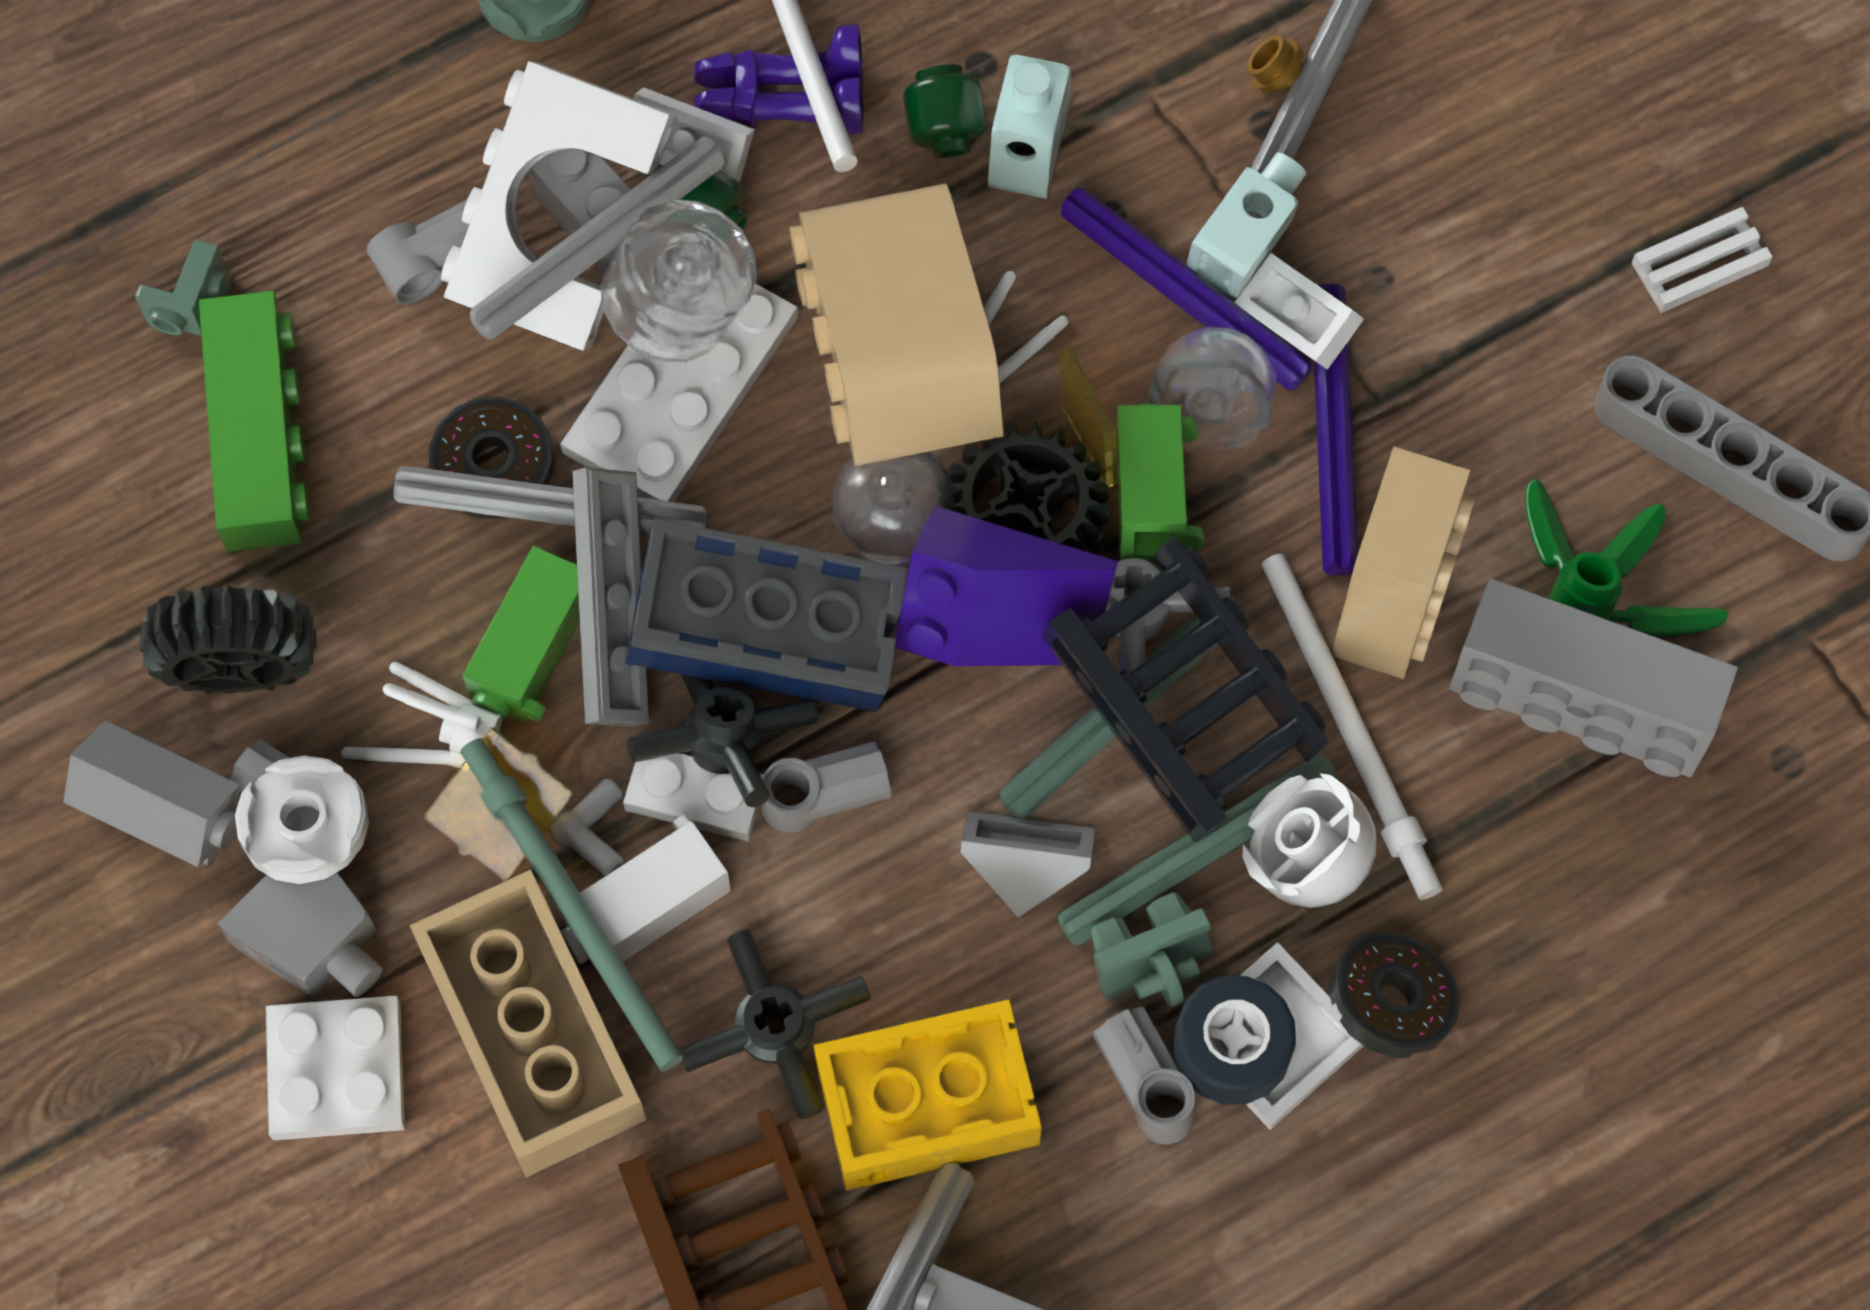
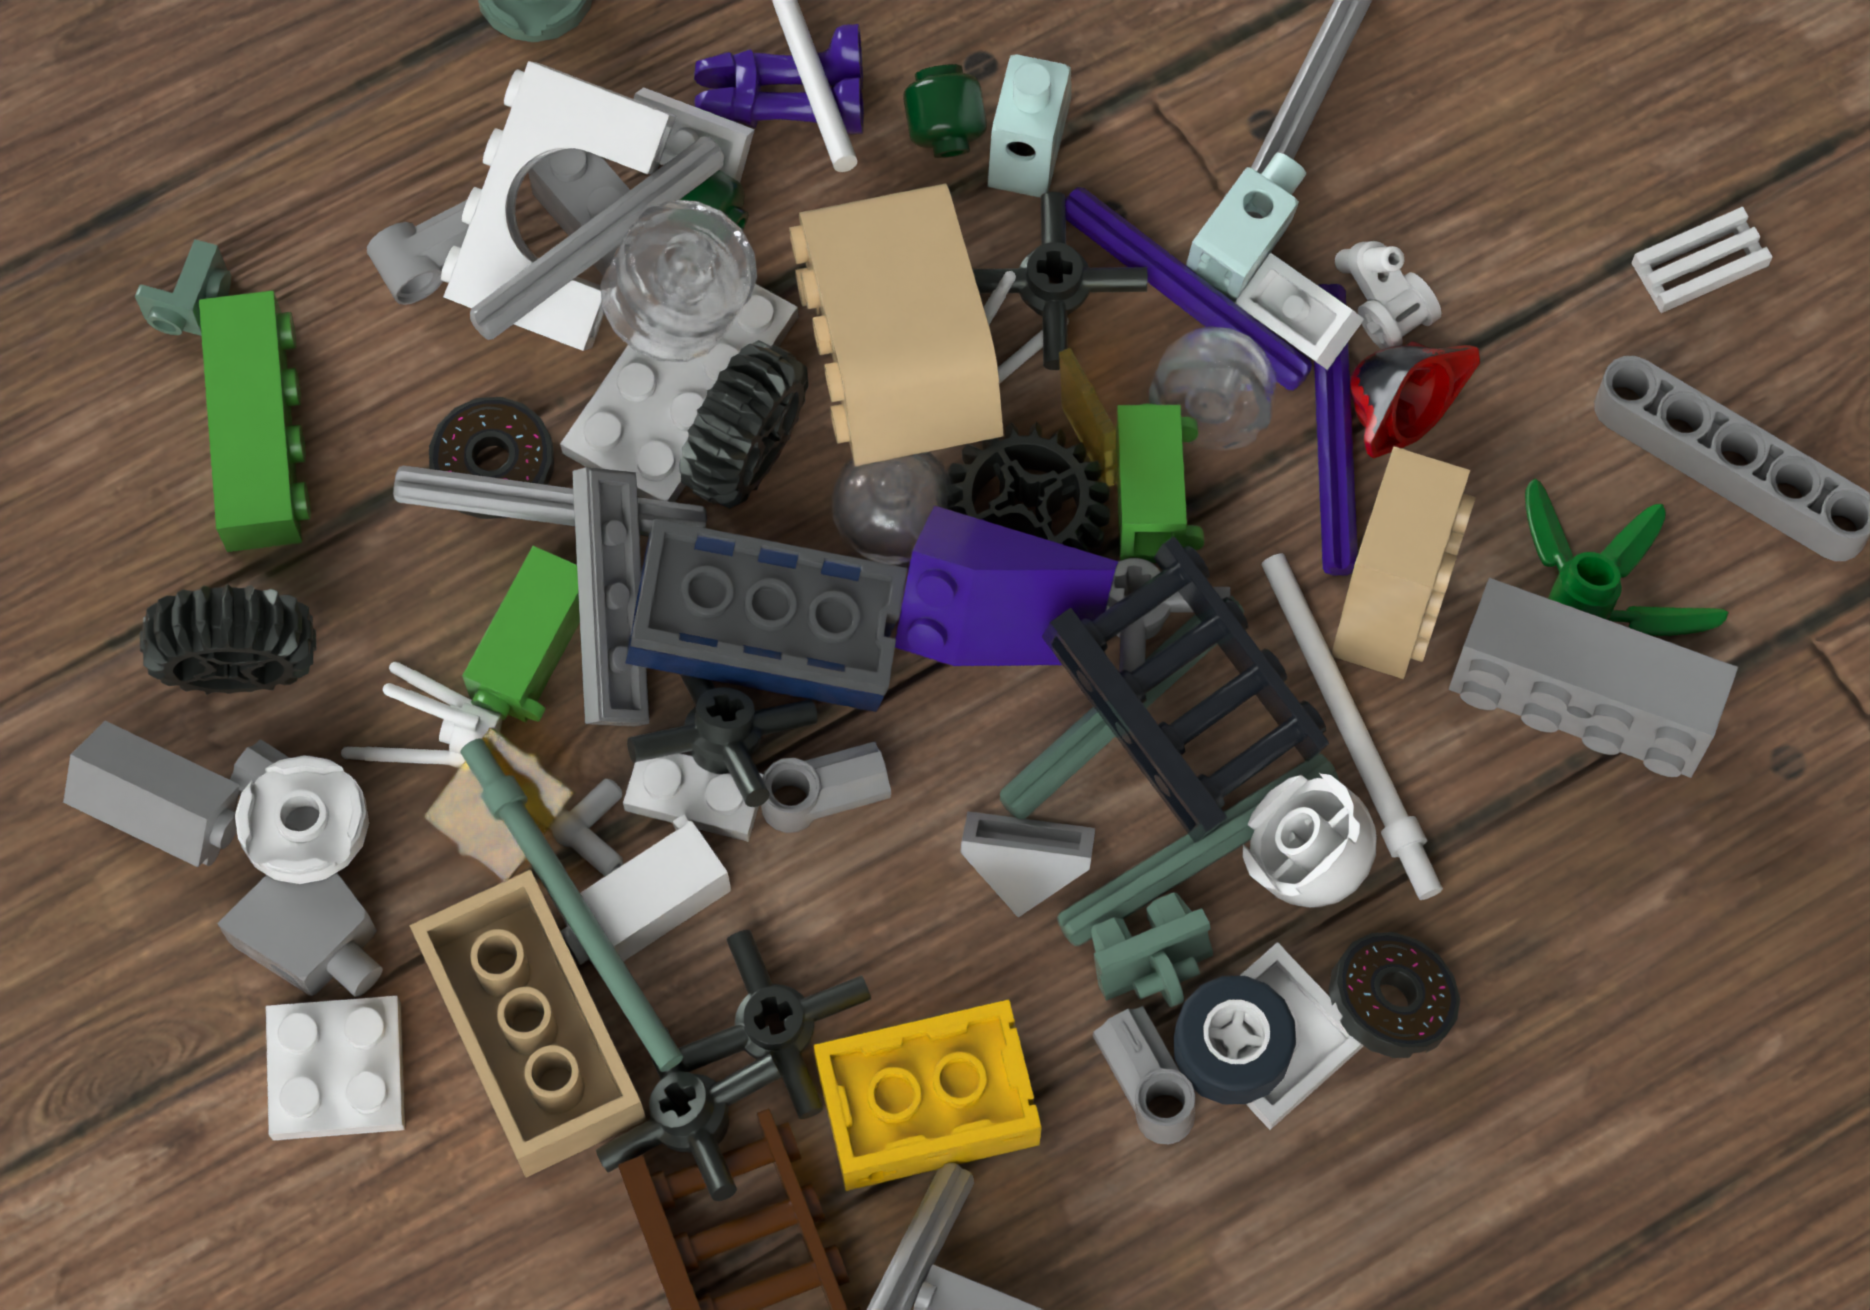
pearl gold plate [1247,35,1304,94] -> none
none -> pearl dark grey bar [596,1027,783,1201]
none -> pearl dark grey gear [679,340,809,509]
none -> pearl dark grey bar [972,192,1147,370]
none -> white piece [1335,241,1441,349]
none -> red hat [1350,341,1481,459]

